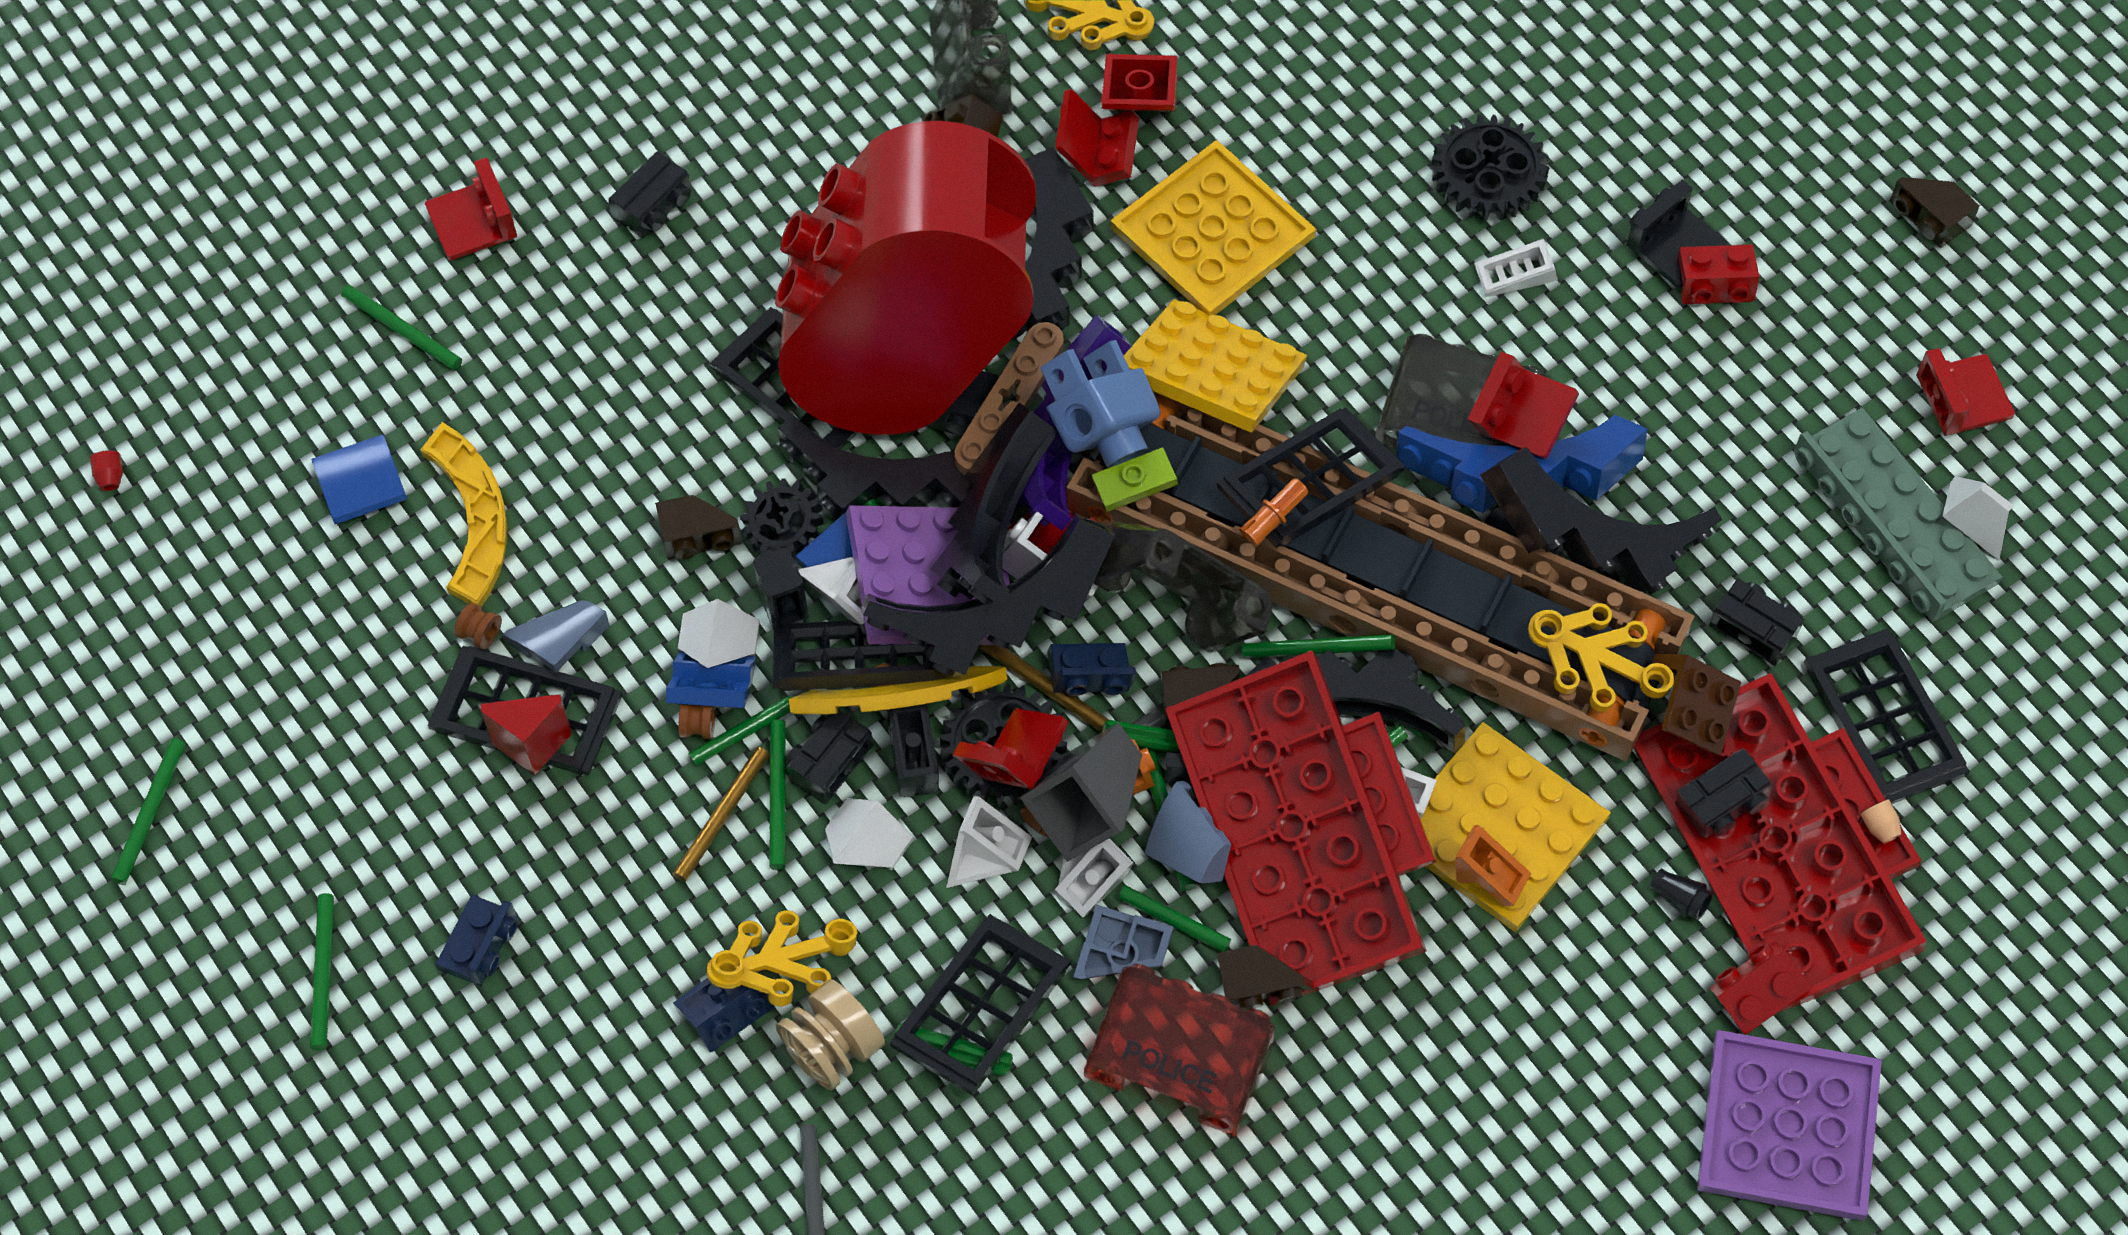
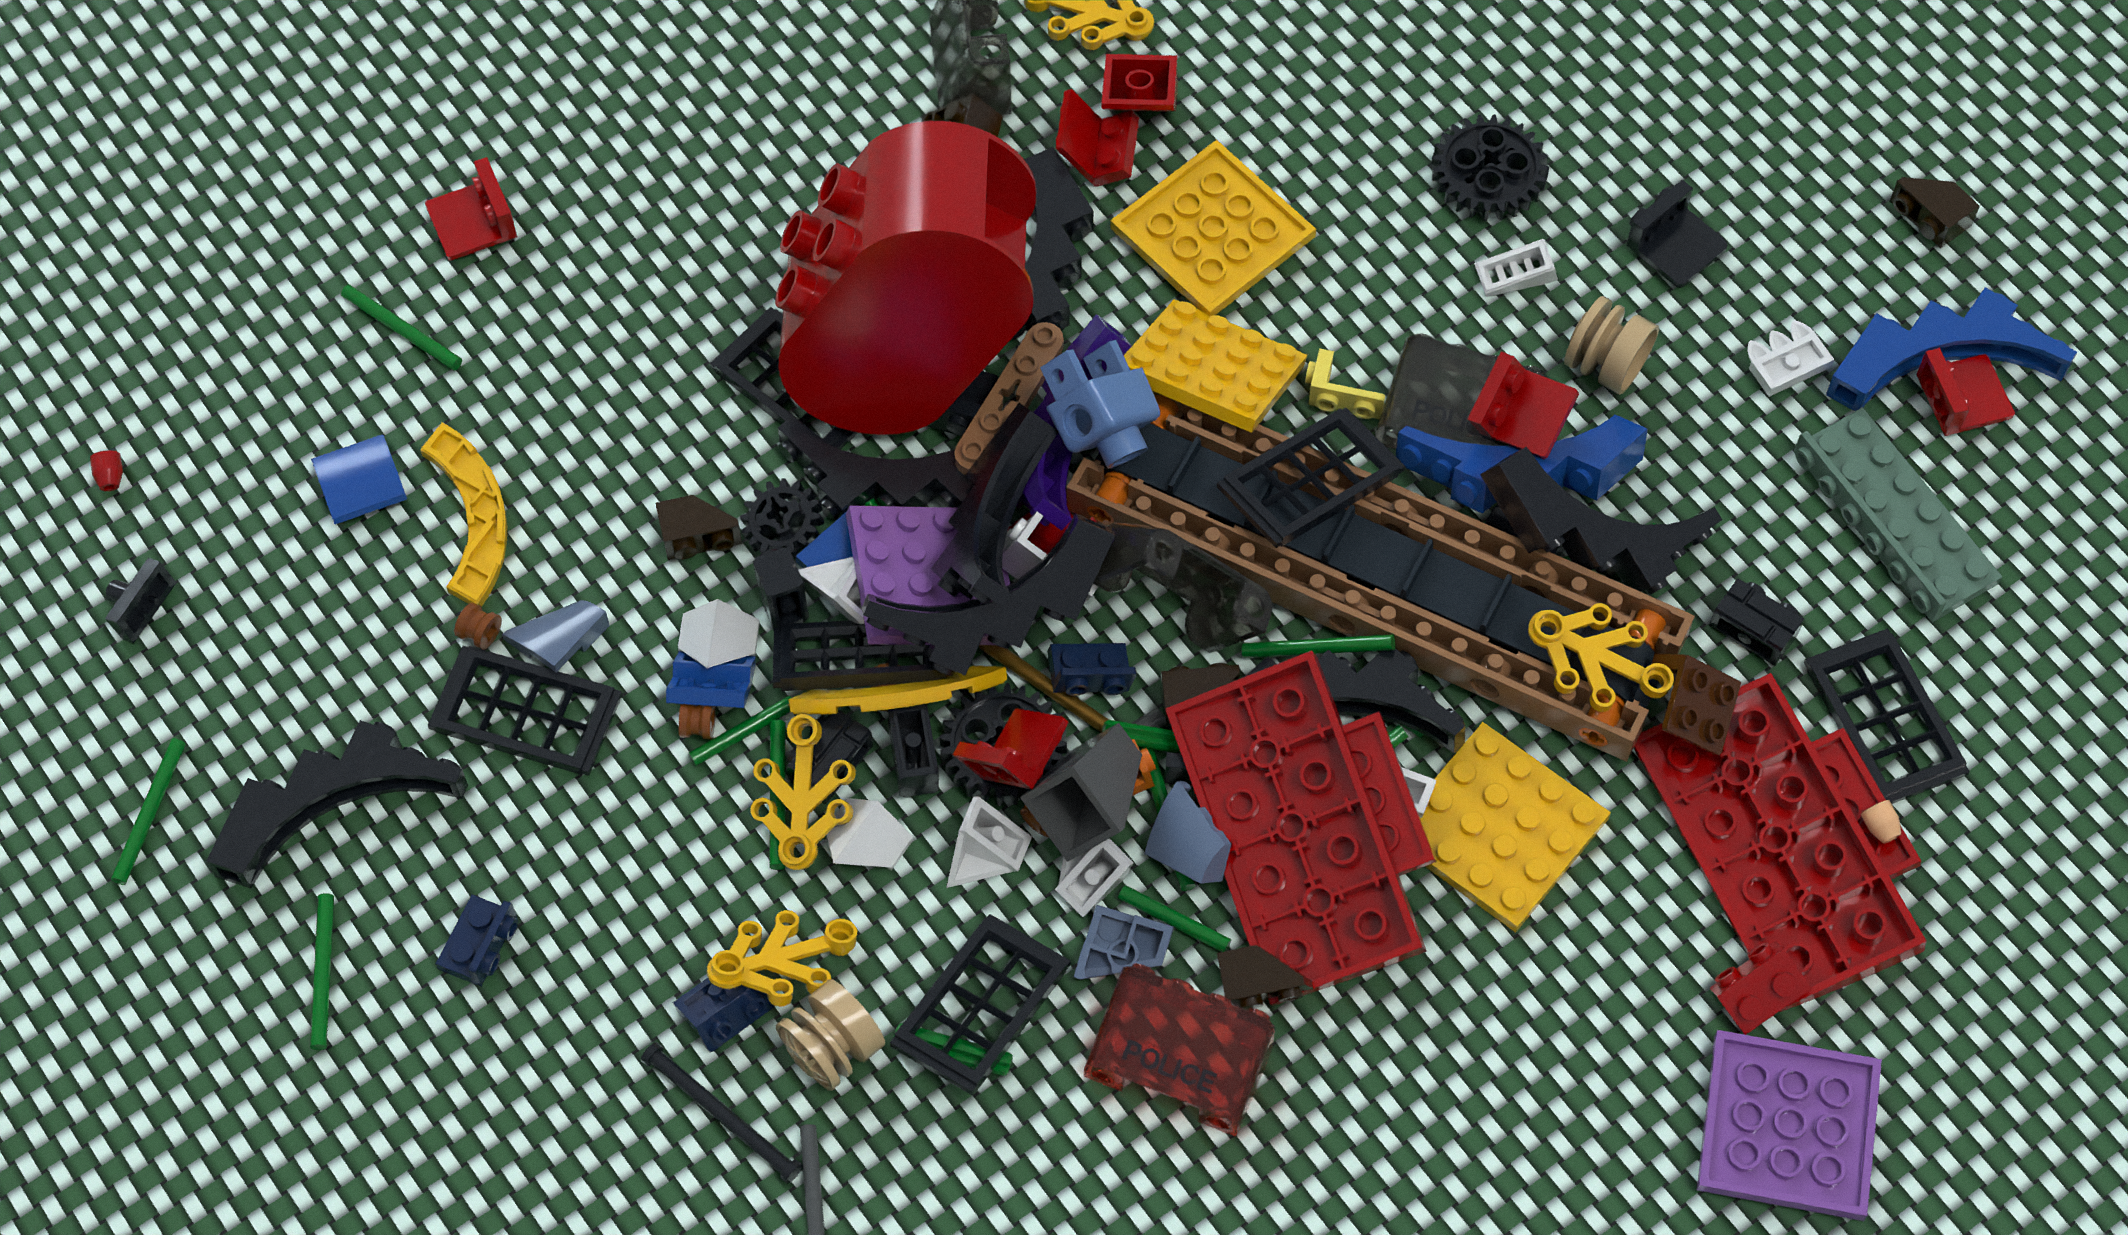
red slope [481,694,571,775] -> none
black brick [608,151,691,238] -> none
pearl gold bar [672,746,770,882] -> none
lime plate [1092,447,1178,512] -> none
orange axle [1239,478,1308,547] -> none
orange slope [1455,825,1531,906] -> none
black cone [1650,869,1713,920] -> none
black brick [1676,748,1772,838] -> none
red bracket [1678,245,1760,304] -> none
white slope [1942,476,2014,560] -> none
none -> black tile [105,558,176,644]
none -> black arch [206,720,468,889]
none -> black bar [641,1042,803,1184]
none -> yellow plant [750,714,856,870]
none -> light yellow bracket [1305,348,1385,419]
none -> tan wheel [1564,296,1659,395]
none -> white plate [1748,320,1834,397]
none -> blue arch [1826,287,2077,411]

